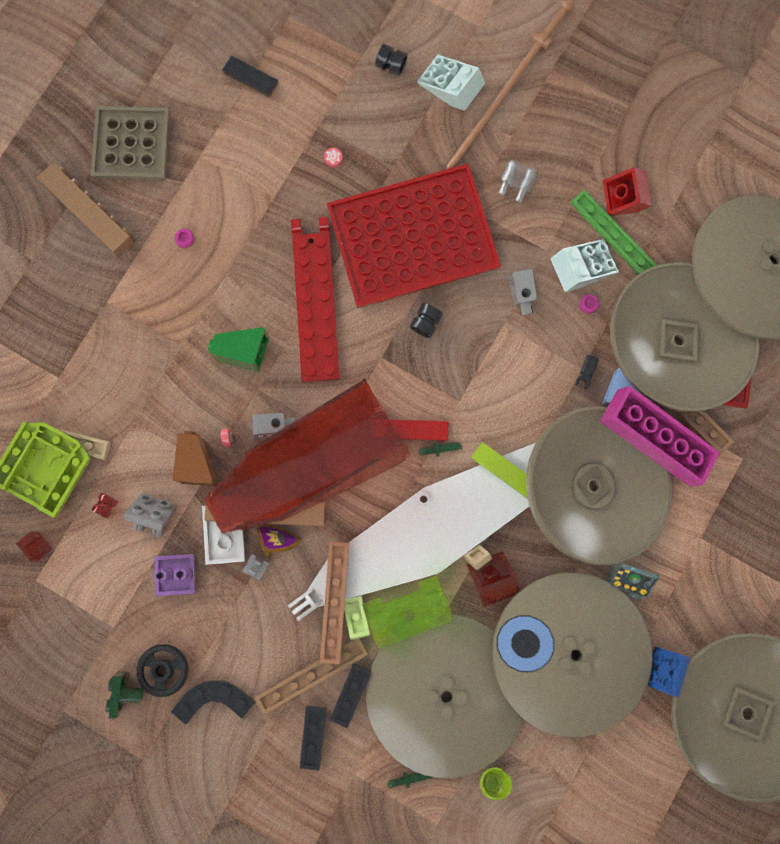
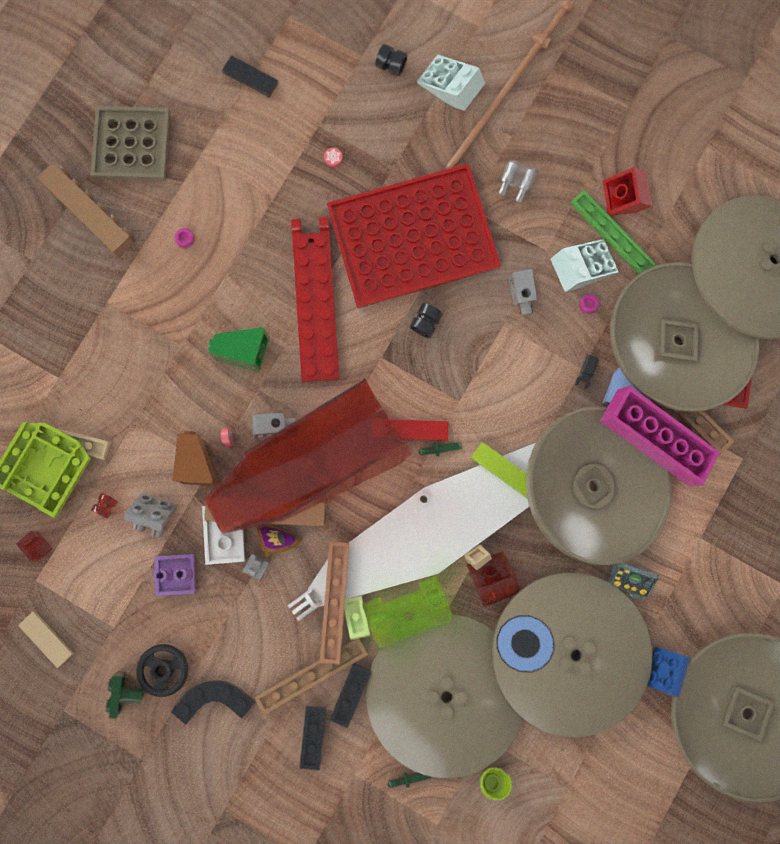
none -> tan tile [18,611,74,668]

